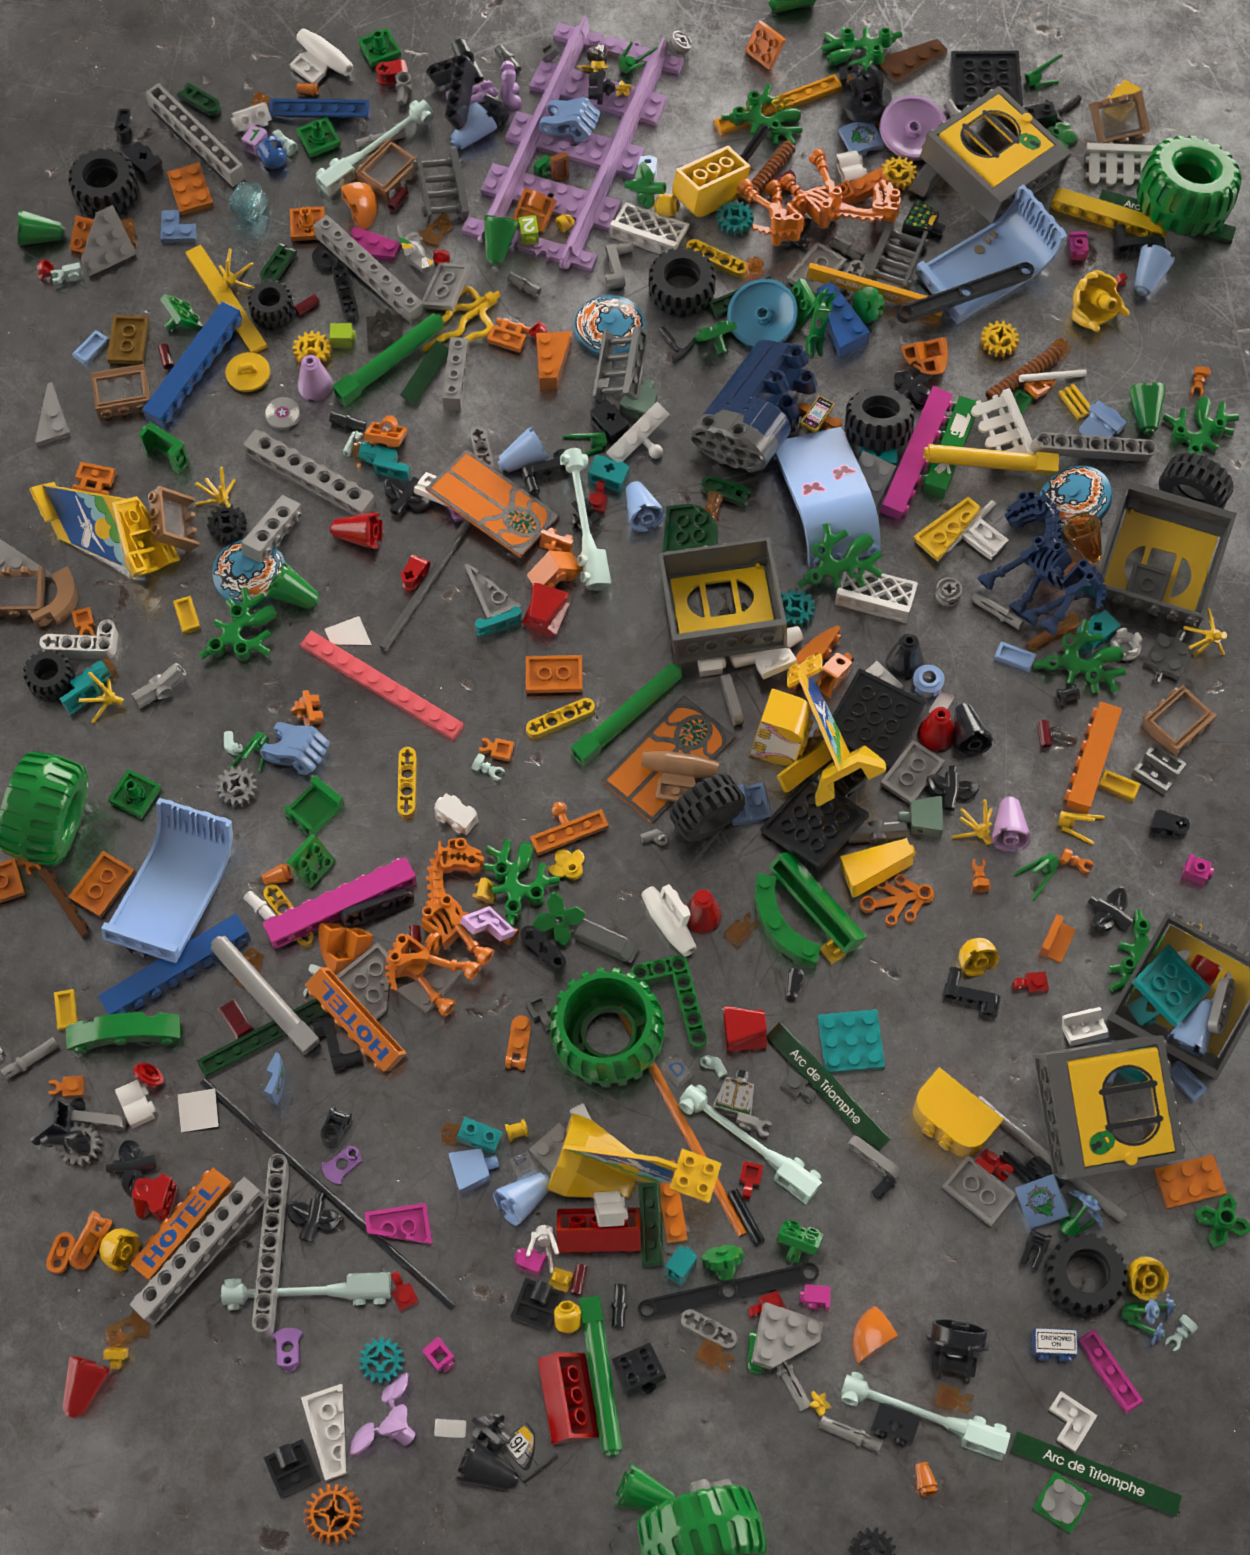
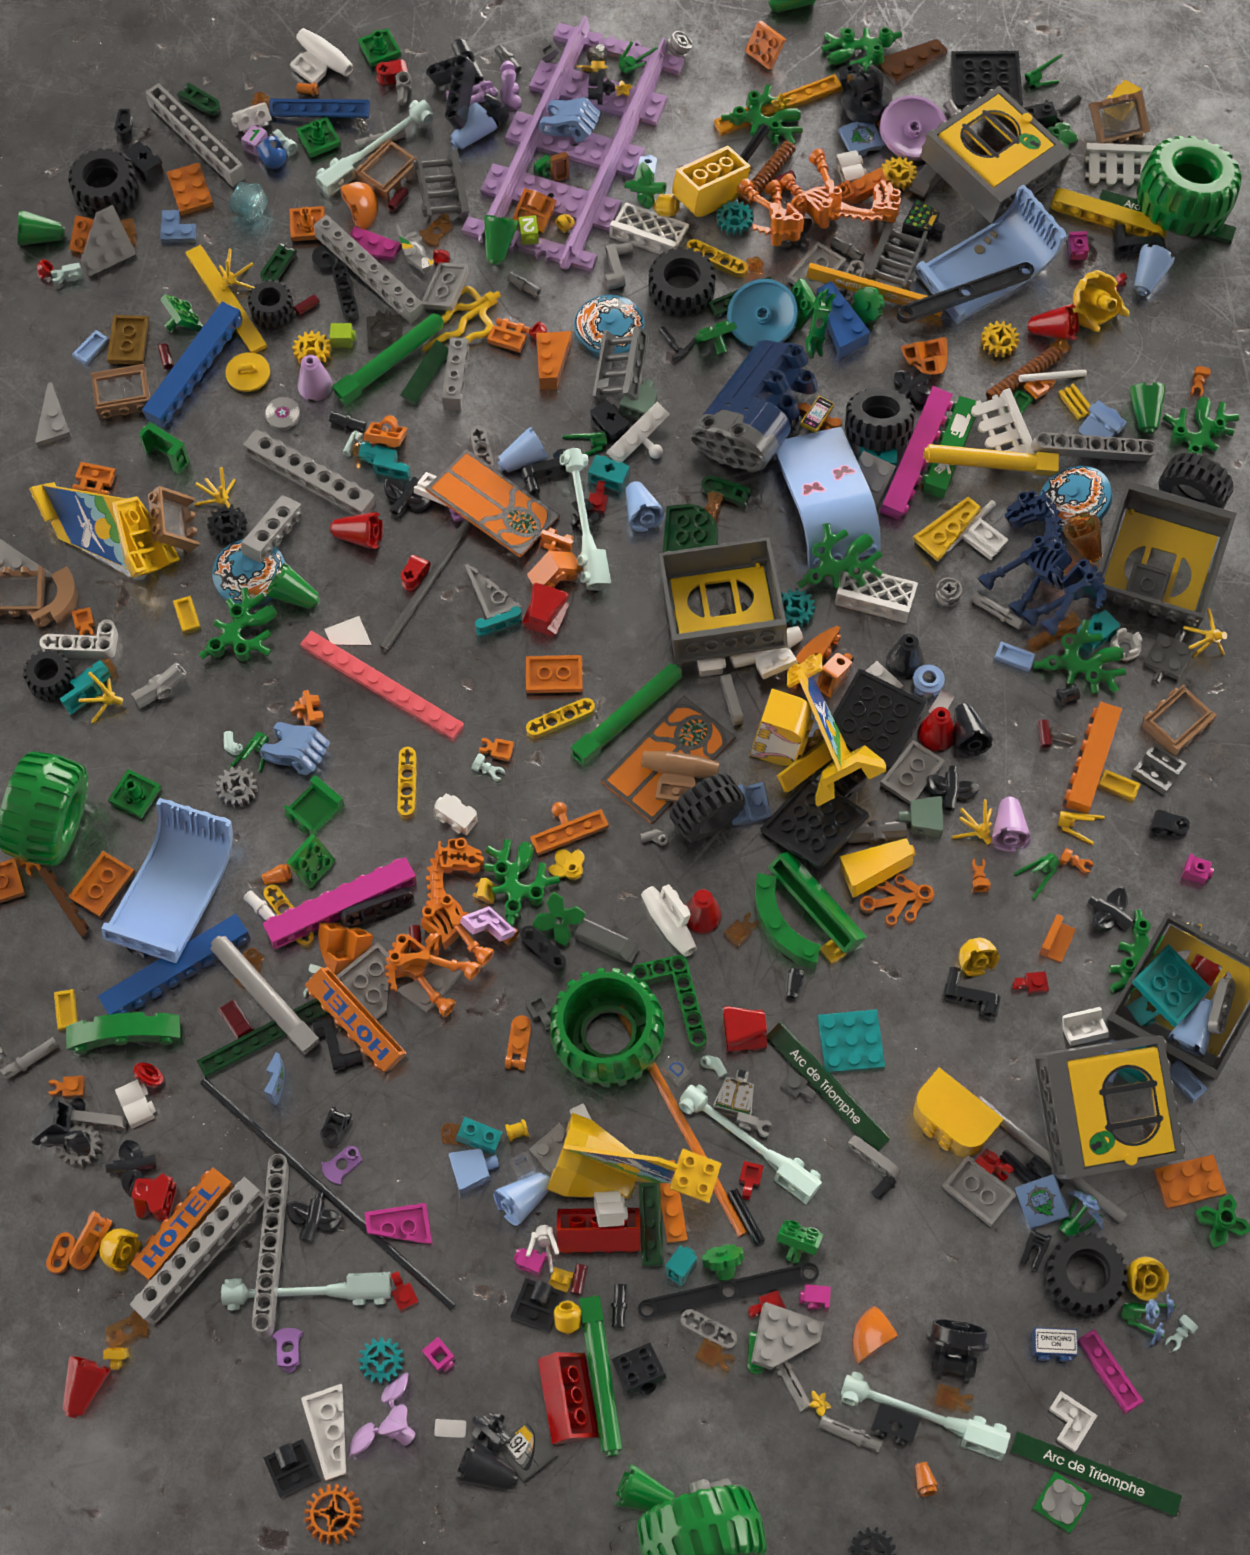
white sticker [178,1089,218,1132] -> none
none -> red cone [1027,304,1079,340]

